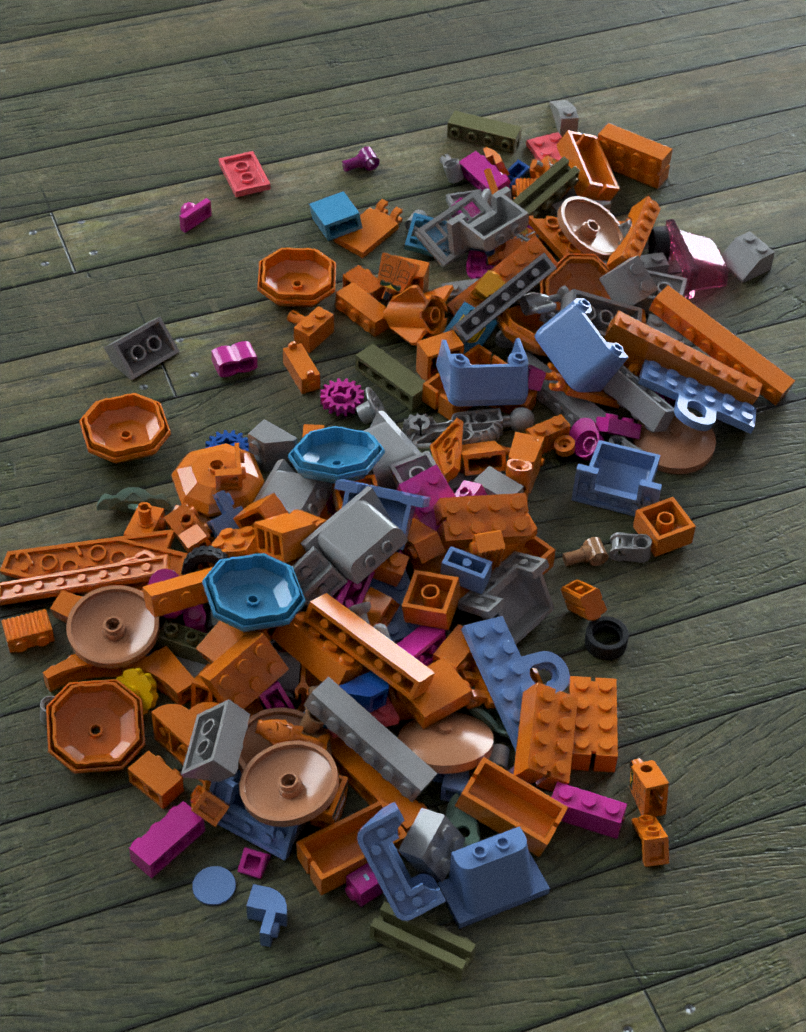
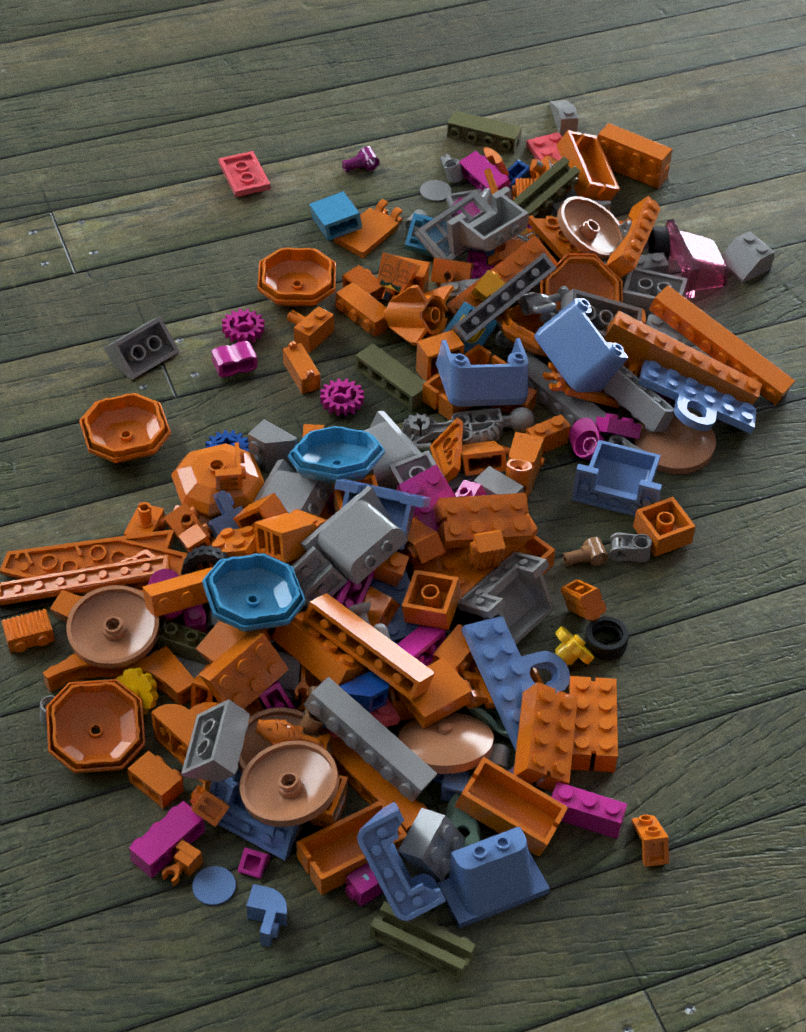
sand green piece [97,487,172,513] -> none
dark pink tile [179,198,212,233] -> none
light grey wheel [356,387,387,425] -> none
medium blue brick [441,546,493,594] -> none
dark pink slope [528,364,546,391] -> none
orange tile [554,435,576,457] -> none
light grey slope [599,256,658,305] -> none
orange torso [629,759,669,817] -> none
none -> orange piece [162,839,203,886]
none -> dark pink gear [222,308,265,343]
none -> light grey piece [420,180,452,202]
none -> orange brick [430,258,474,287]
none -> yellow plant [554,626,594,666]

